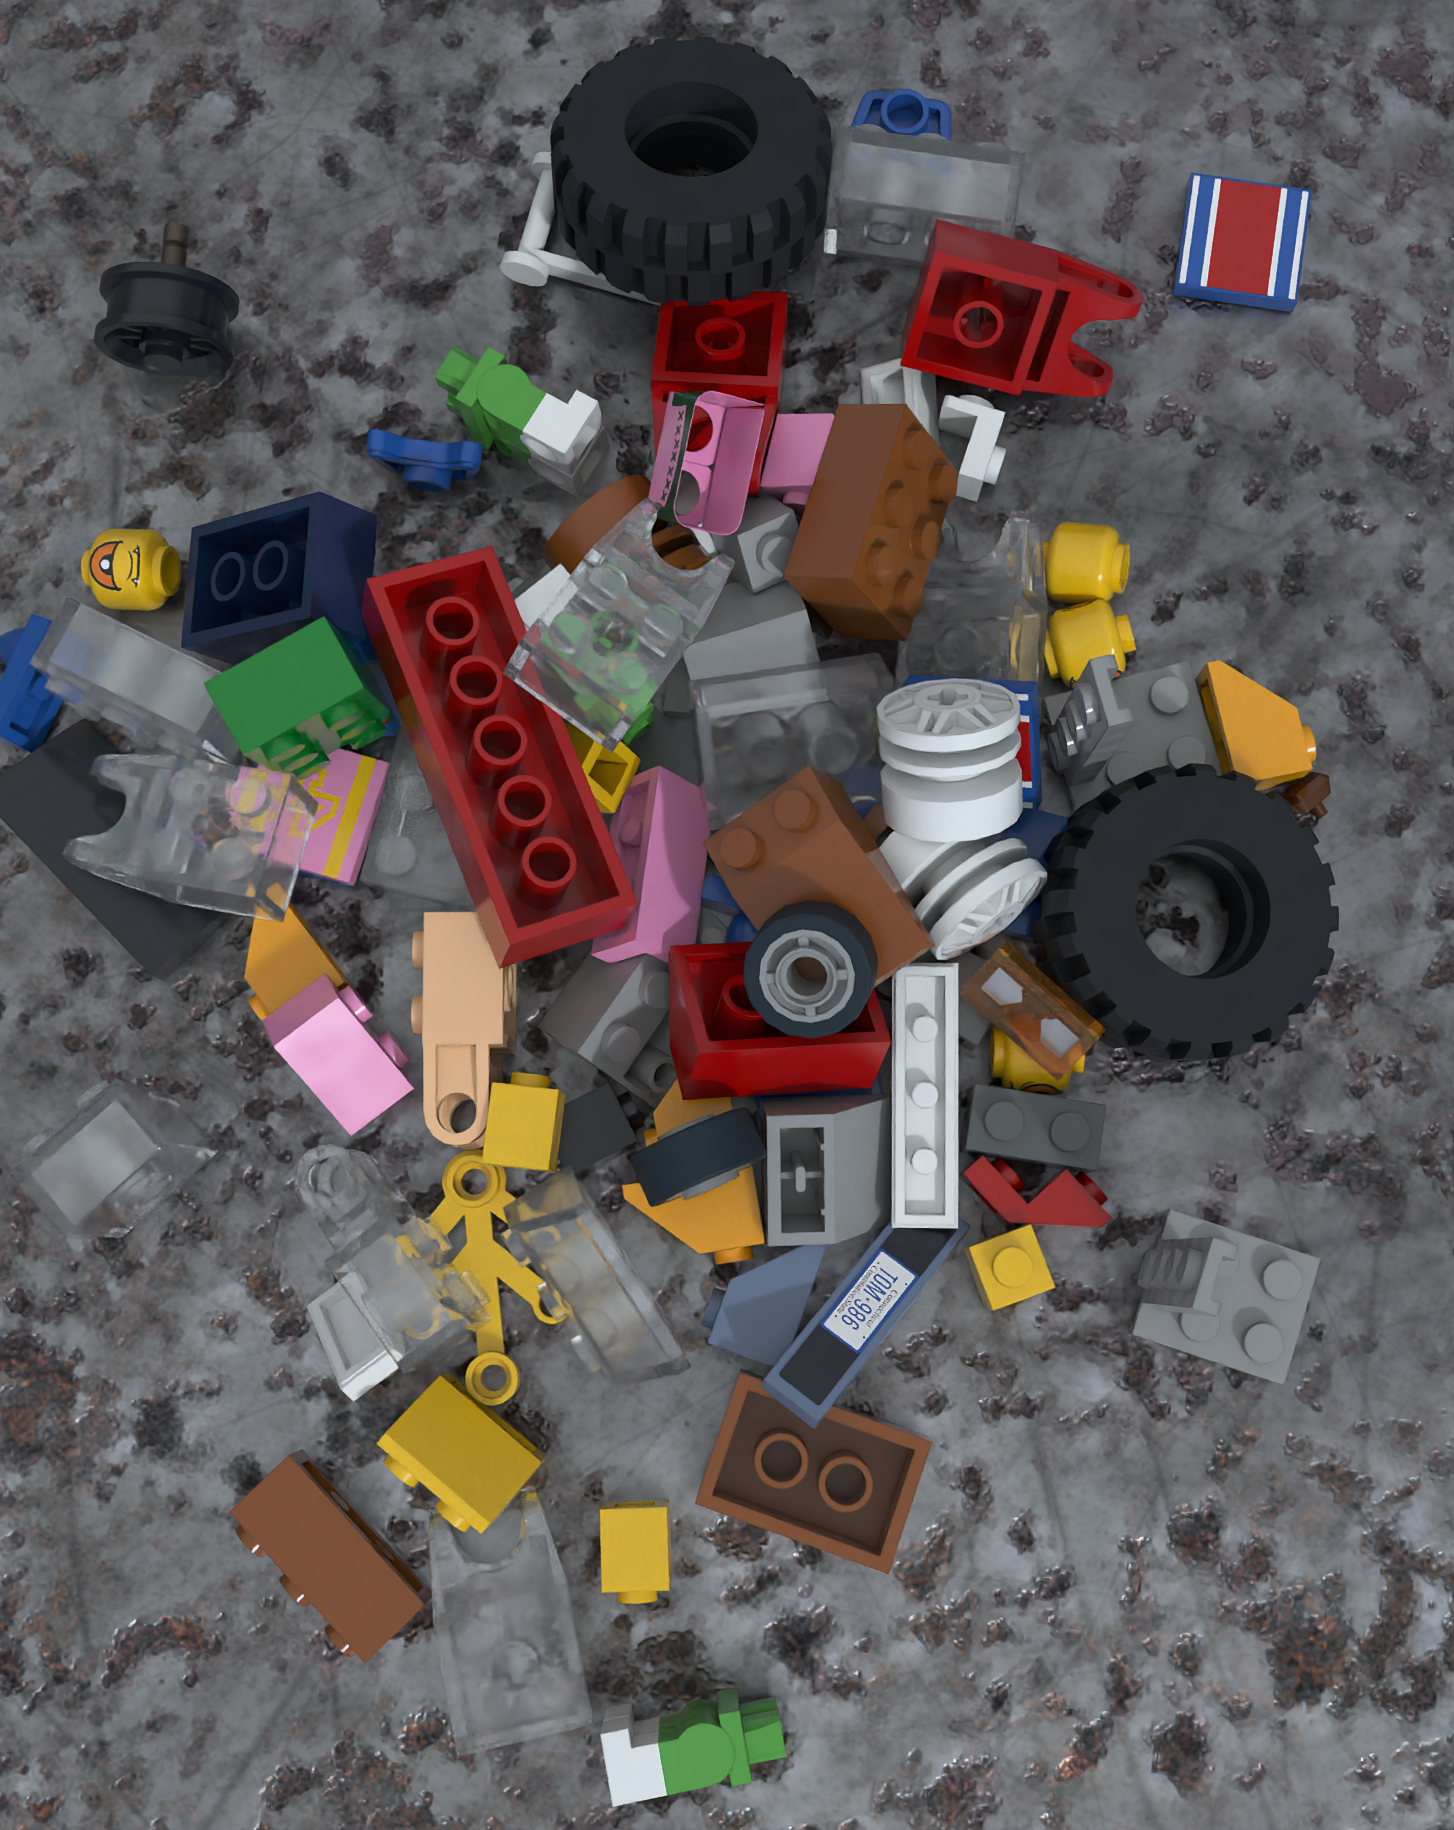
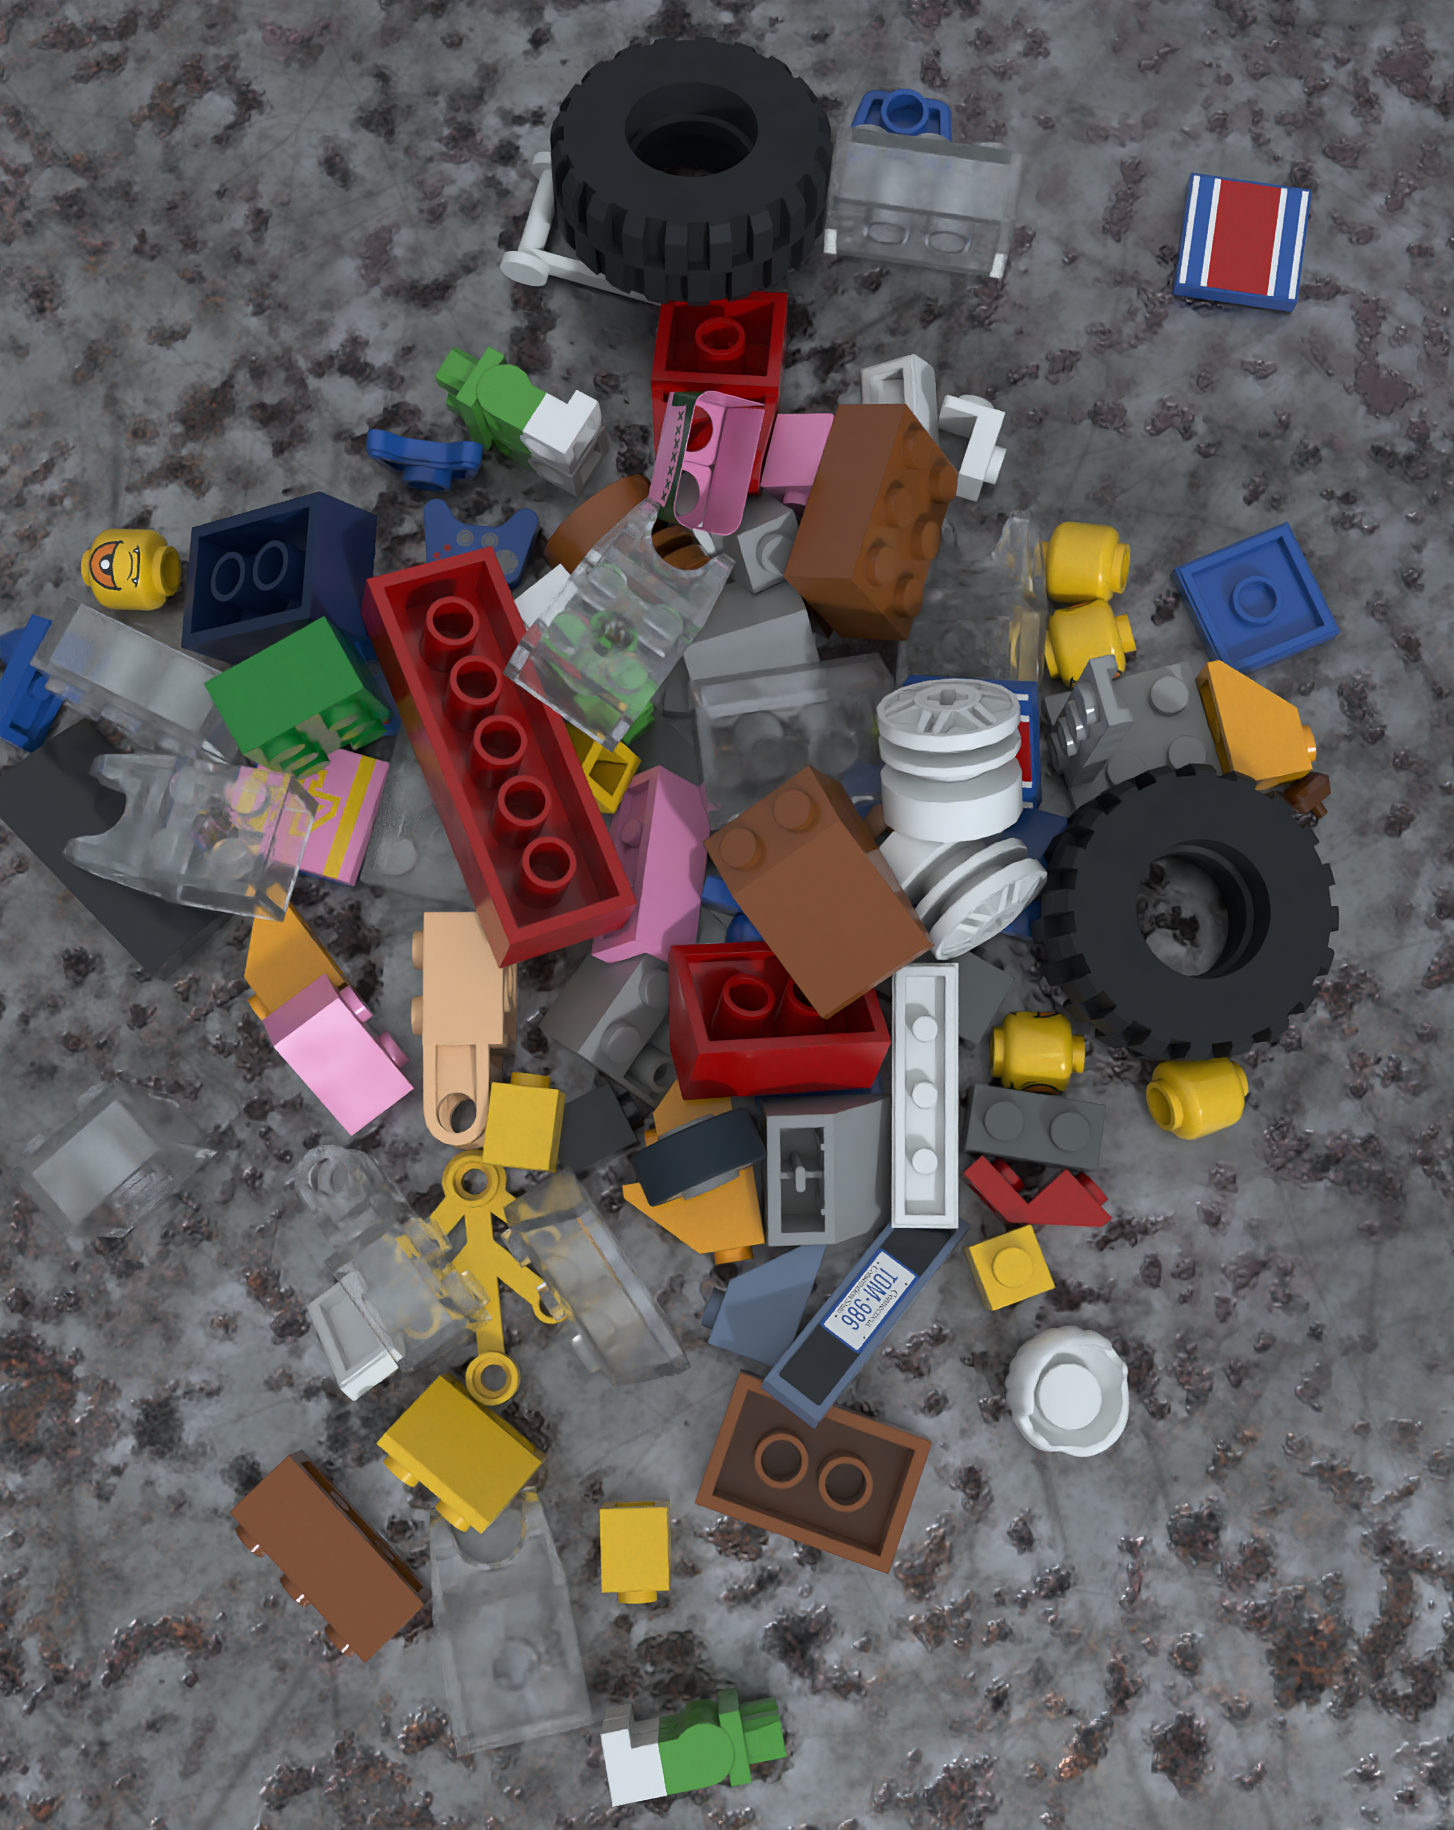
black wheel [94,222,240,377] -> none
wheel [743,900,878,1039] -> none
red brick [900,219,1144,397] -> none
clear orange piece [959,940,1106,1081] -> none
light grey bracket [1128,1209,1321,1385] -> none
none -> blue piece [424,498,540,590]
none -> white piece [1005,1326,1129,1457]
none -> yellow head [1146,1057,1248,1140]
none -> blue tile [1170,522,1340,675]

